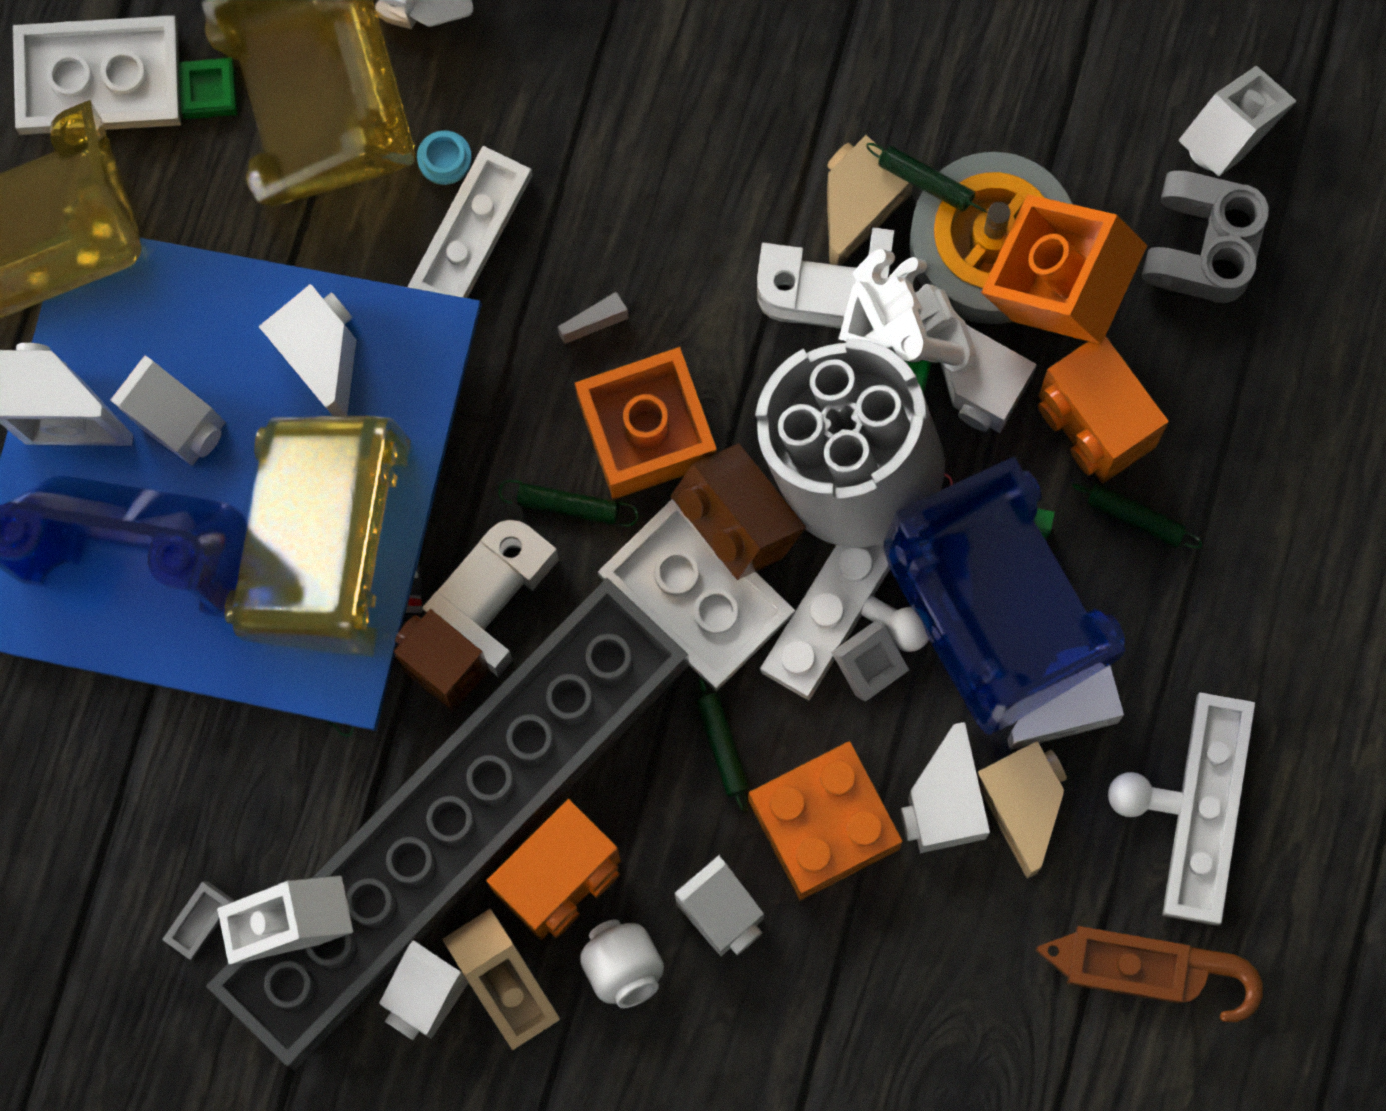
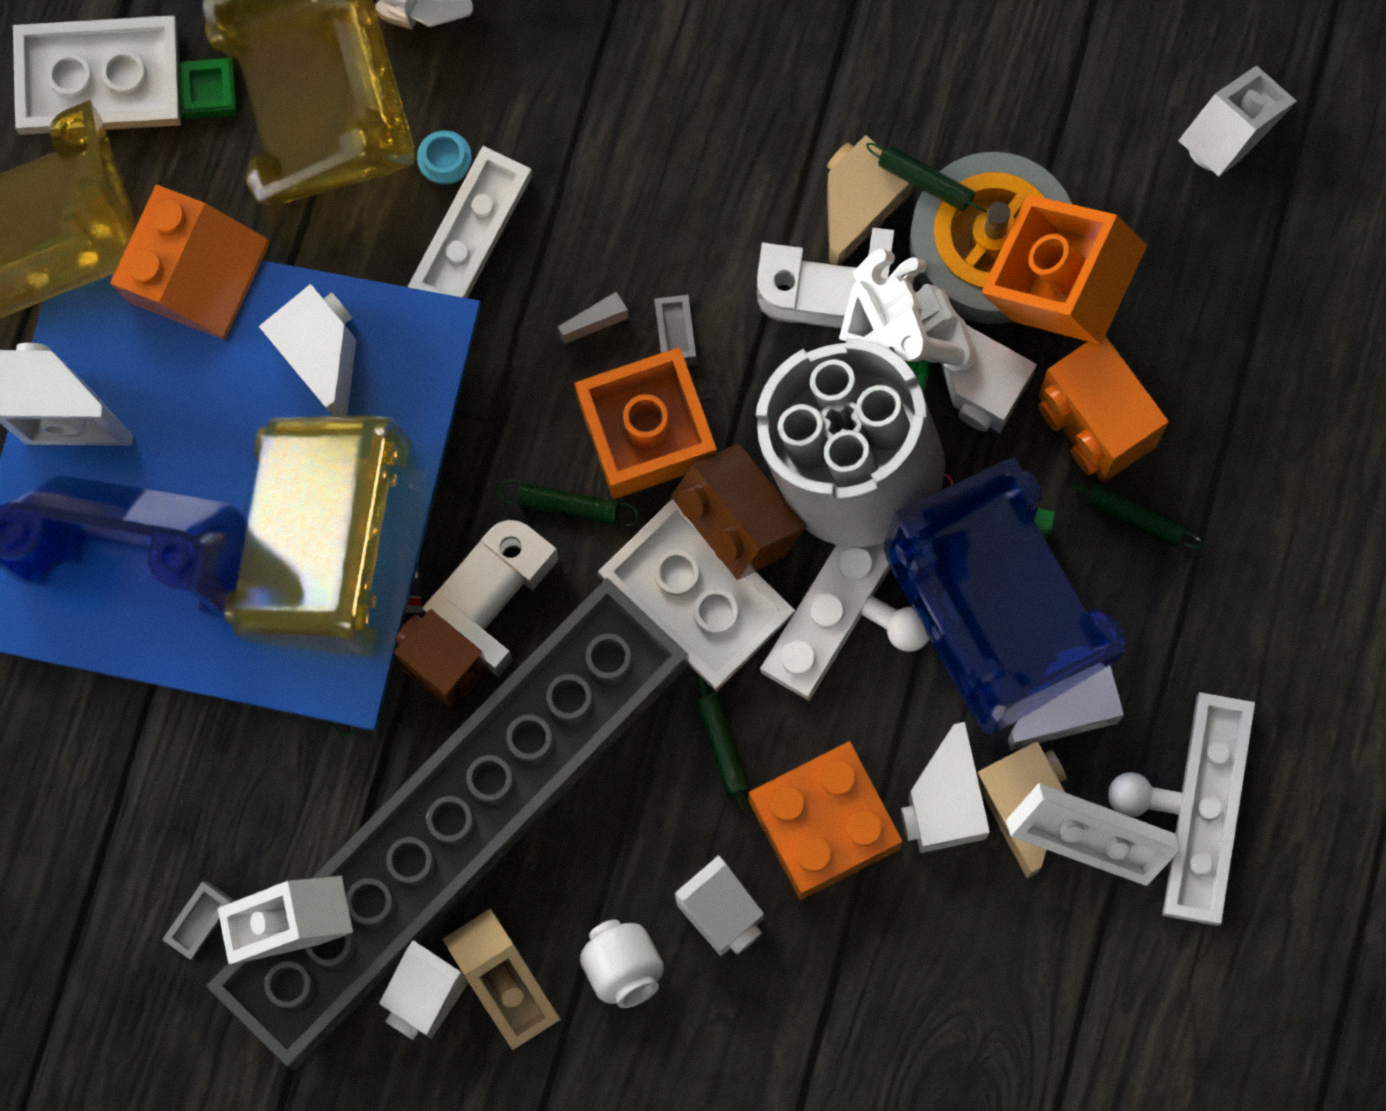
white slope [111,355,226,466] -> none
orange brick [486,799,621,940] -> none
light grey plate [831,621,909,702] -> none
dark orange plate [1036,926,1263,1022] -> none
light grey piece [1142,171,1269,303] -> none
none -> orange slope [110,184,270,340]
none -> light grey piece [654,295,697,366]
none -> white plate [1006,783,1180,886]

